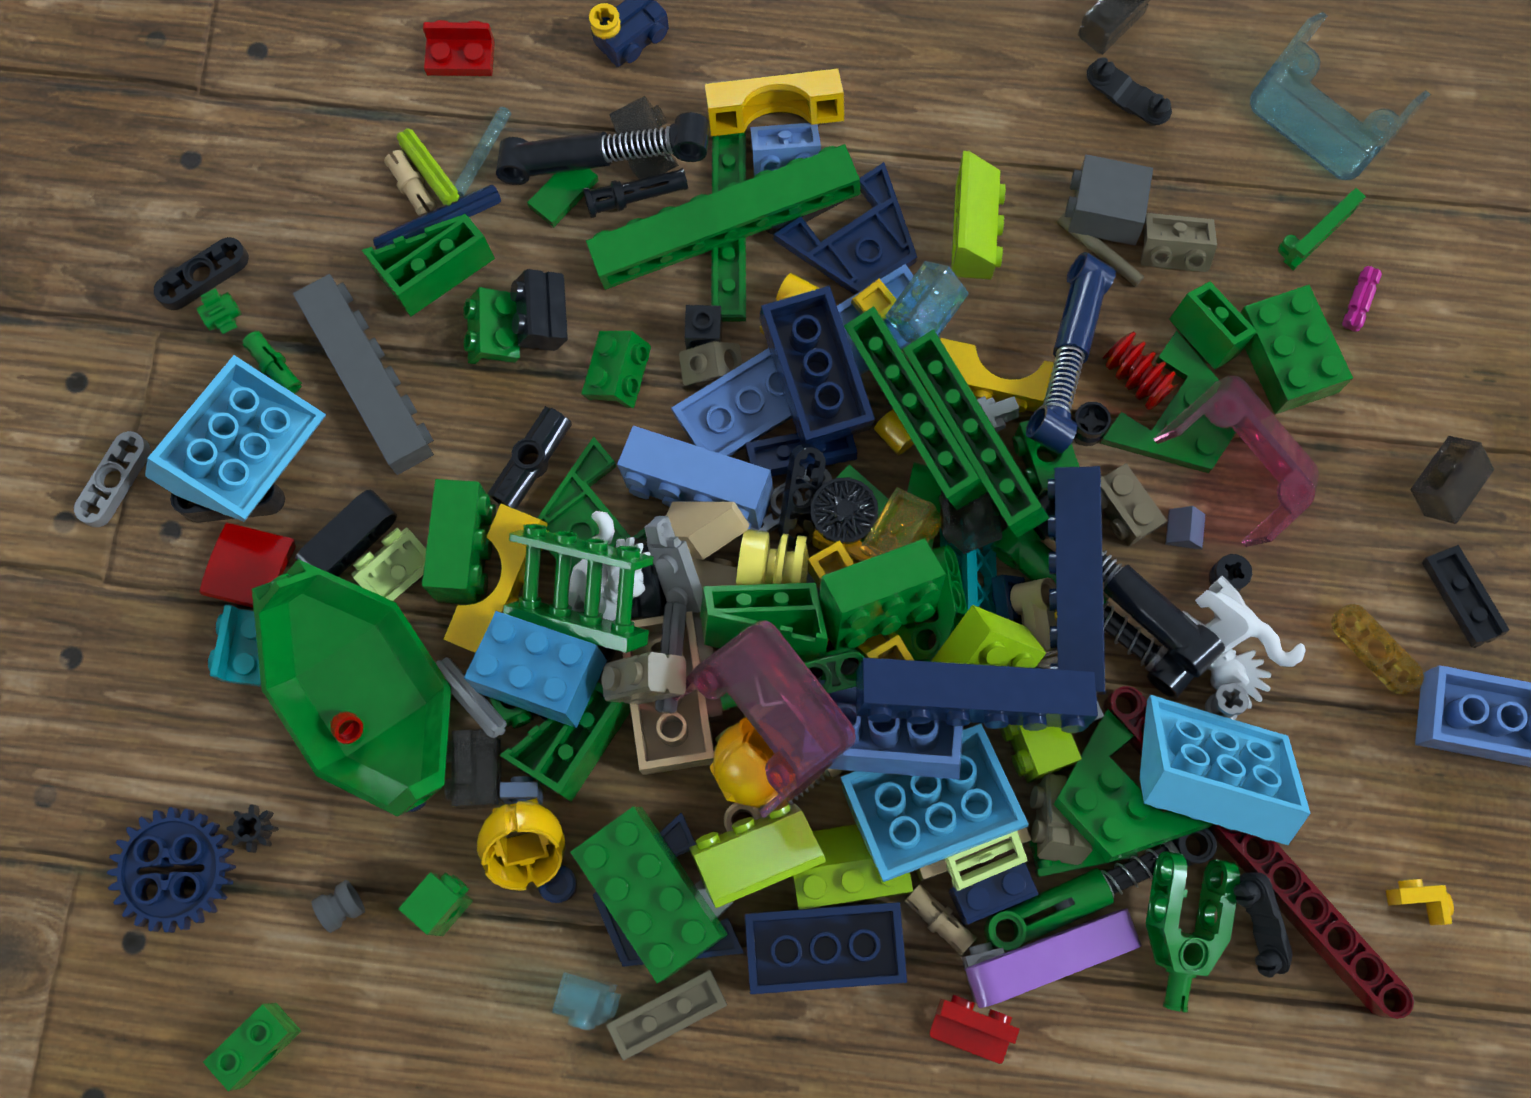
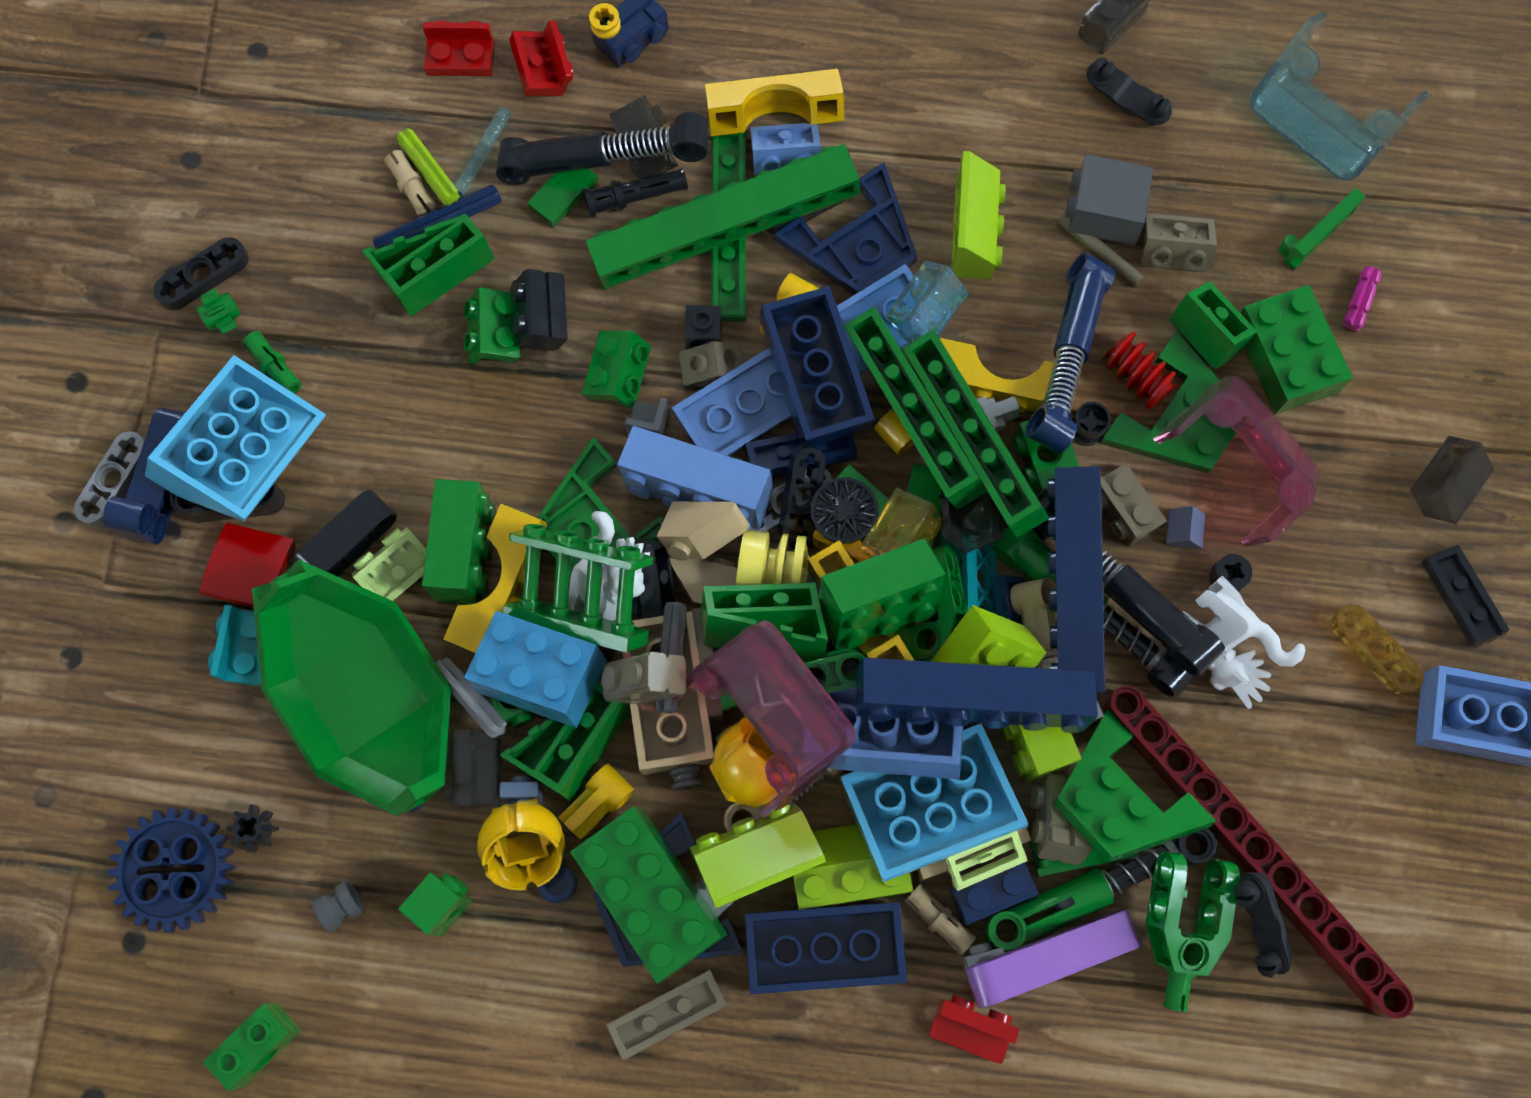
dark grey brick [293,274,434,475] -> none
red hinge [330,711,363,744] -> none
black piece [487,406,572,509] -> none
clear light blue brick [552,972,621,1031] -> none
light grey hinge [644,516,703,612] -> none
yellow tile [851,278,901,320] -> none
medium azure slope [1140,695,1311,845] -> none
light grey bush [1205,683,1249,720] -> none
yellow bracket [1385,879,1454,926] -> none
none -> dark blue beam [103,407,186,545]
none -> red bracket [509,21,573,96]
none -> yellow piece [558,763,635,841]
none -> dark grey panel [624,398,670,437]
none -> dark grey bush [668,765,704,791]

